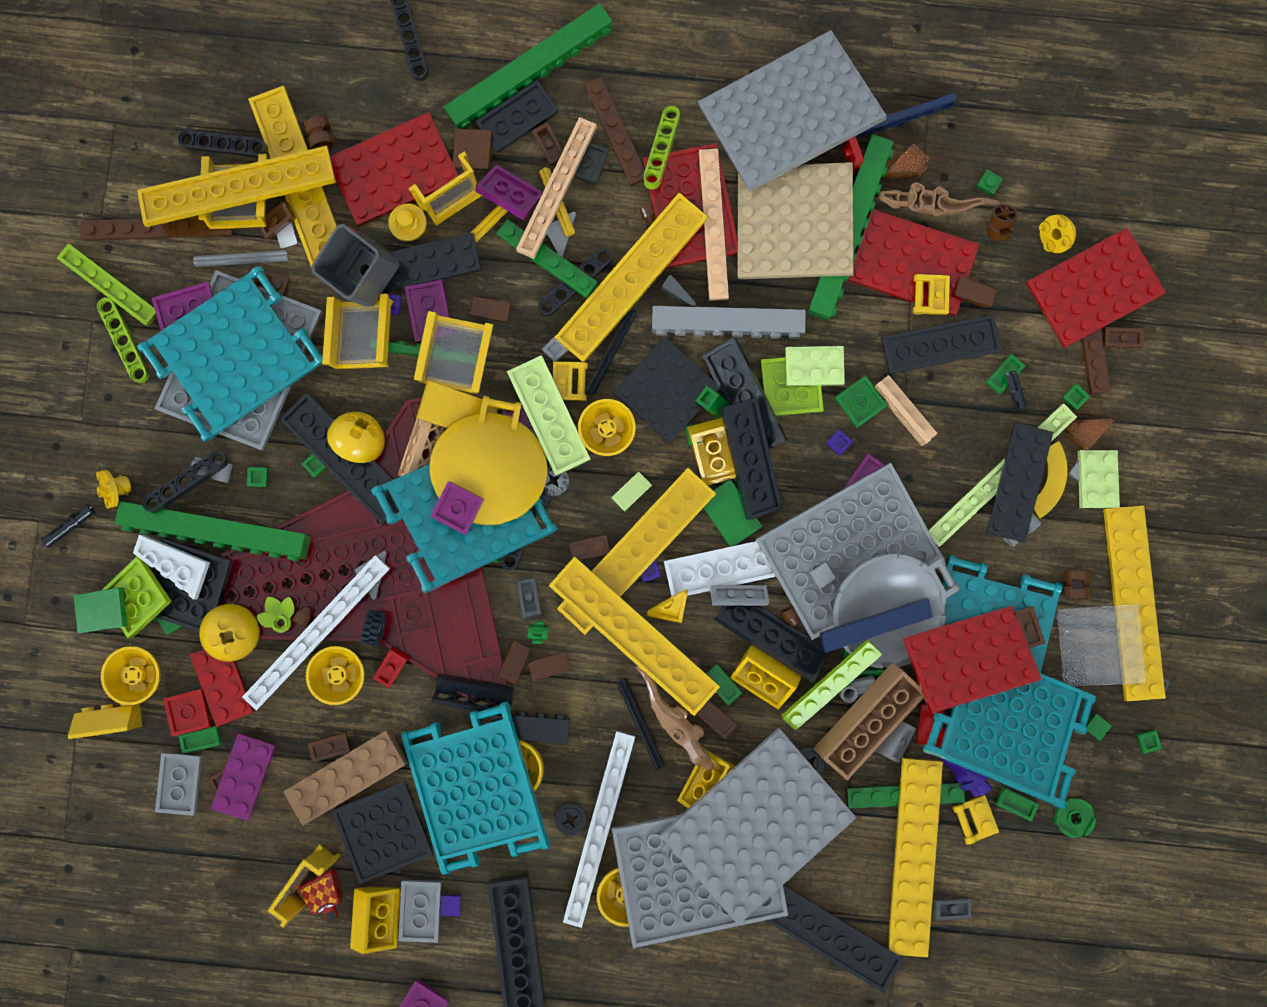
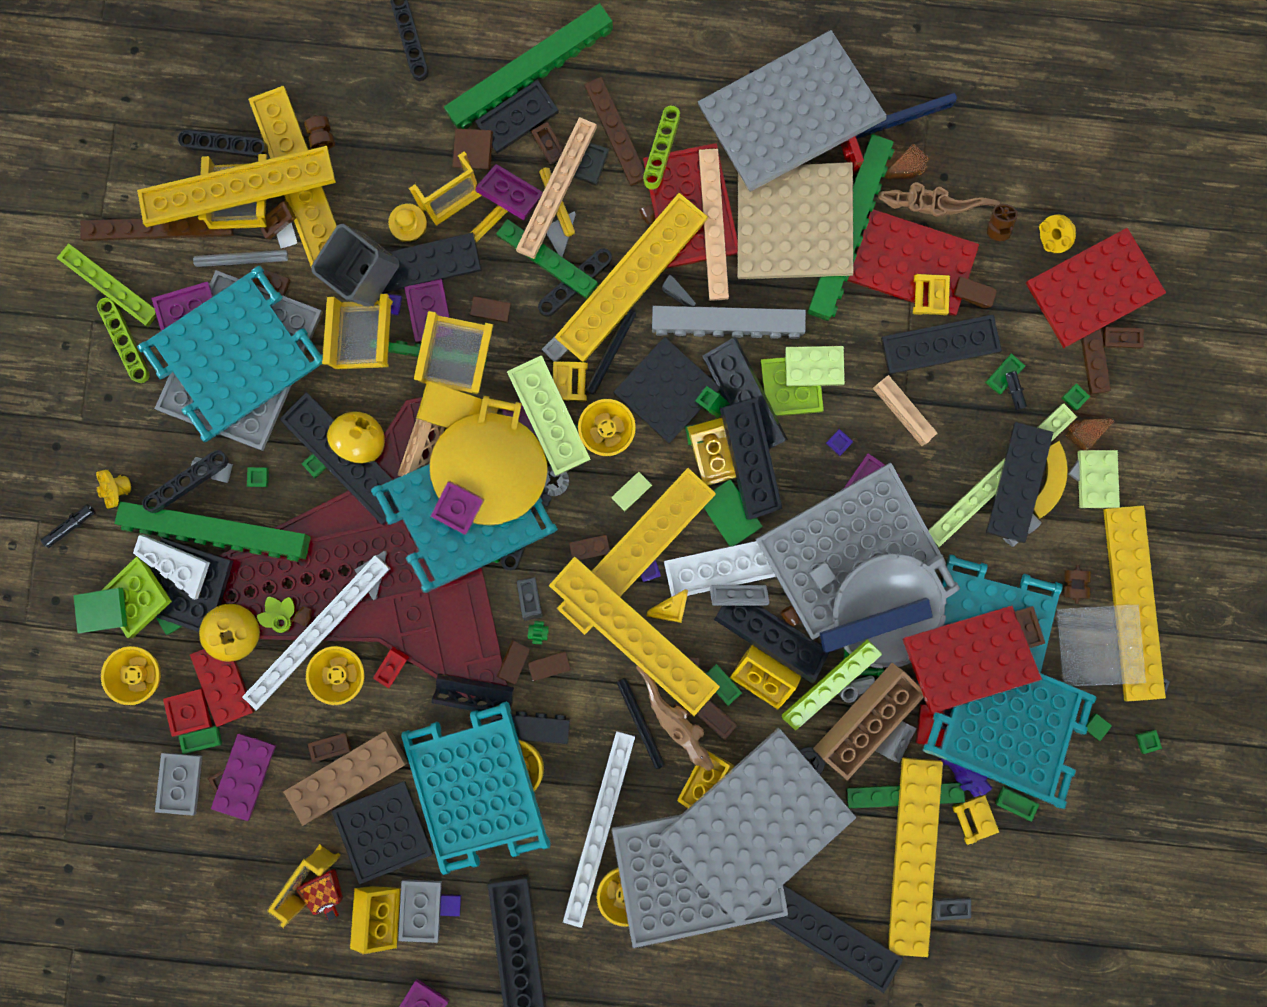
yellow slope [68,704,143,739] -> none
red plate [330,112,458,227] -> none
black bush [361,609,387,647] -> none
black gear [555,803,586,836] -> none
green plate [834,375,888,429] -> none
green plate [976,169,1003,196] -> none
green plate [1054,797,1096,838] -> none

